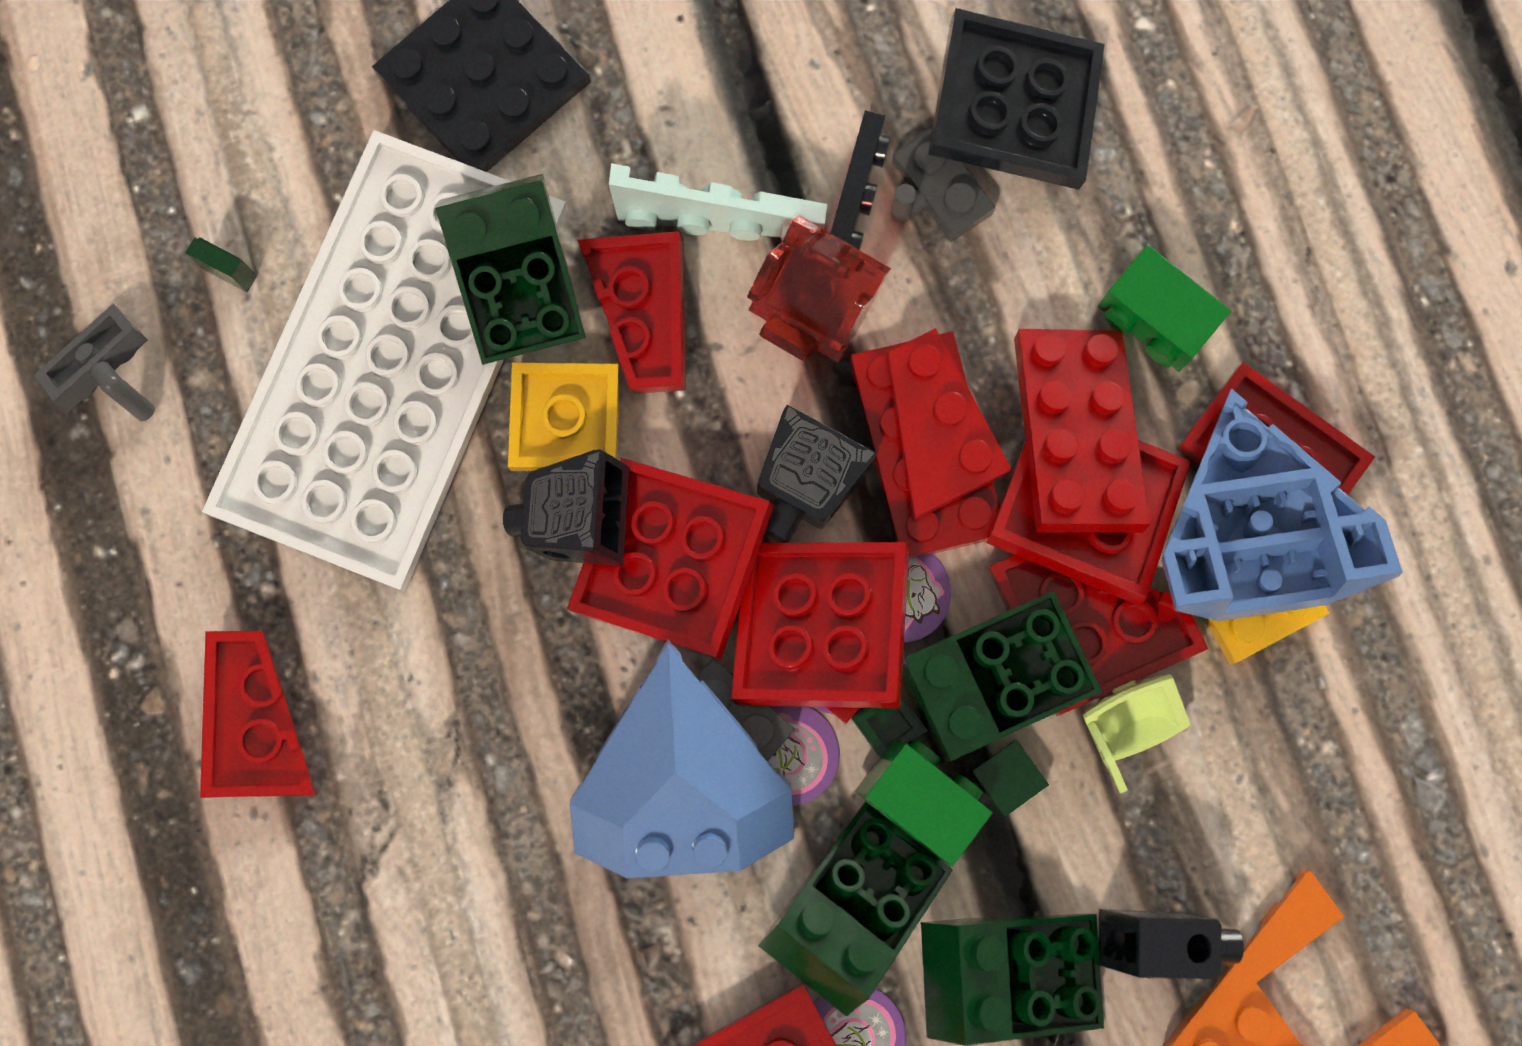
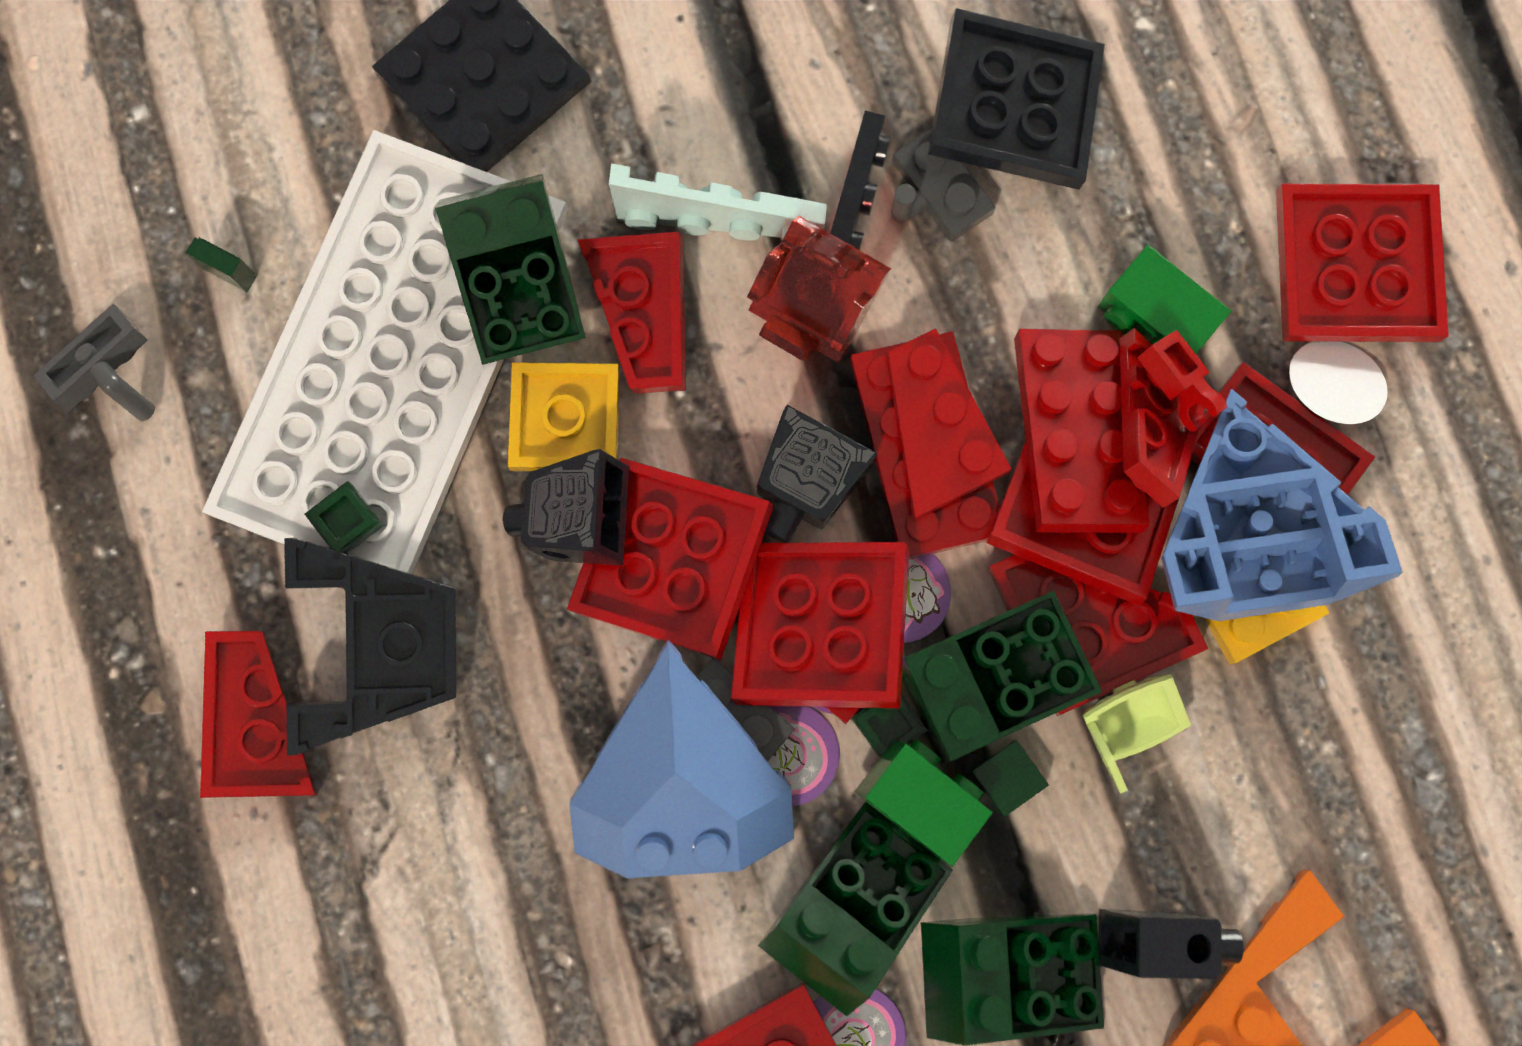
none -> black wing [284,538,456,756]
none -> dark green tile [304,481,385,554]
none -> red wing [1119,328,1205,508]
none -> red plate [1137,330,1227,432]
none -> red plate [1276,183,1449,342]
none -> white sticker [1289,342,1387,424]

